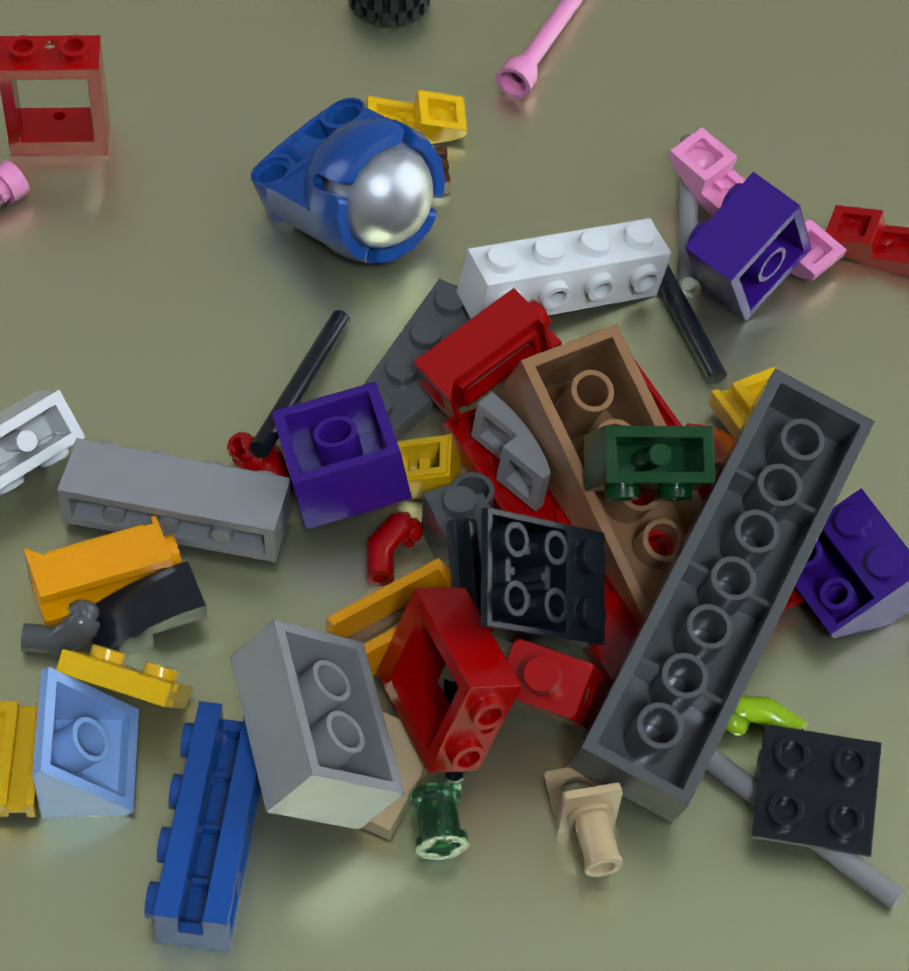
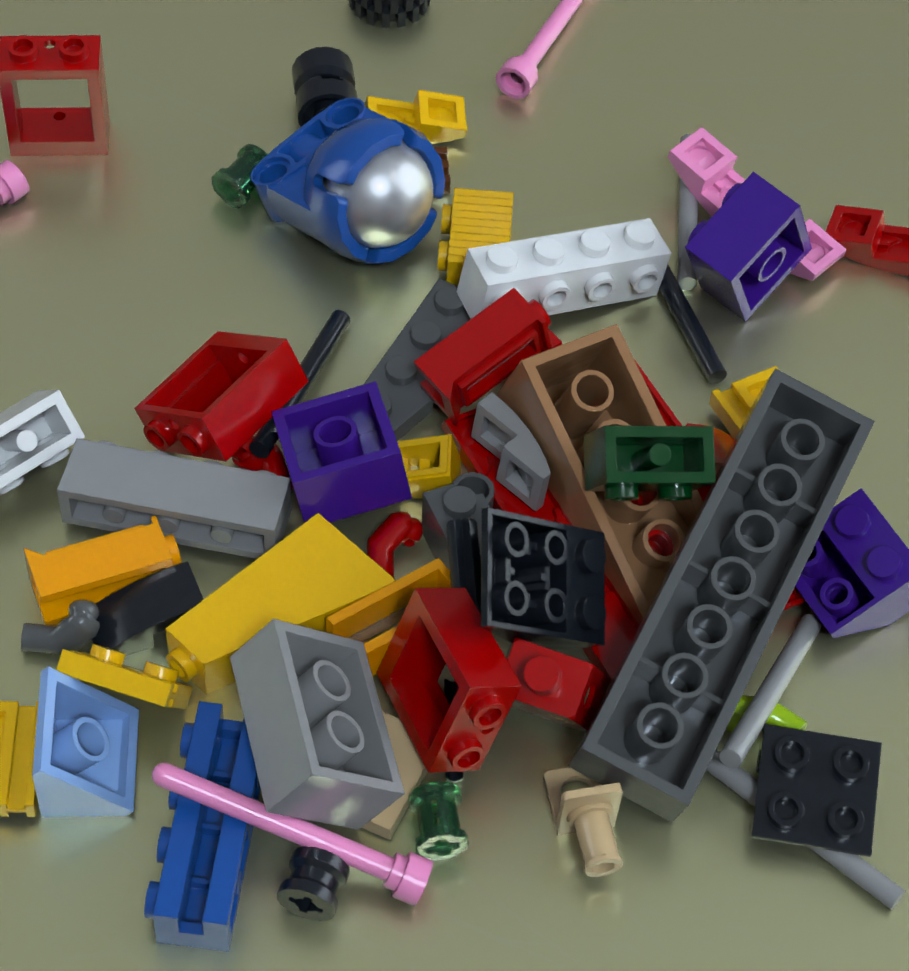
none -> red window [134,331,309,462]
none -> bright pink piece [152,763,433,906]
none -> yellow slope [165,513,396,695]
none -> clear green bush [211,144,268,209]
none -> black wheel [277,846,350,921]
none -> black wheel [292,47,358,127]
none -> yellow brick [437,188,514,286]
none -> light grey bar [719,614,822,769]

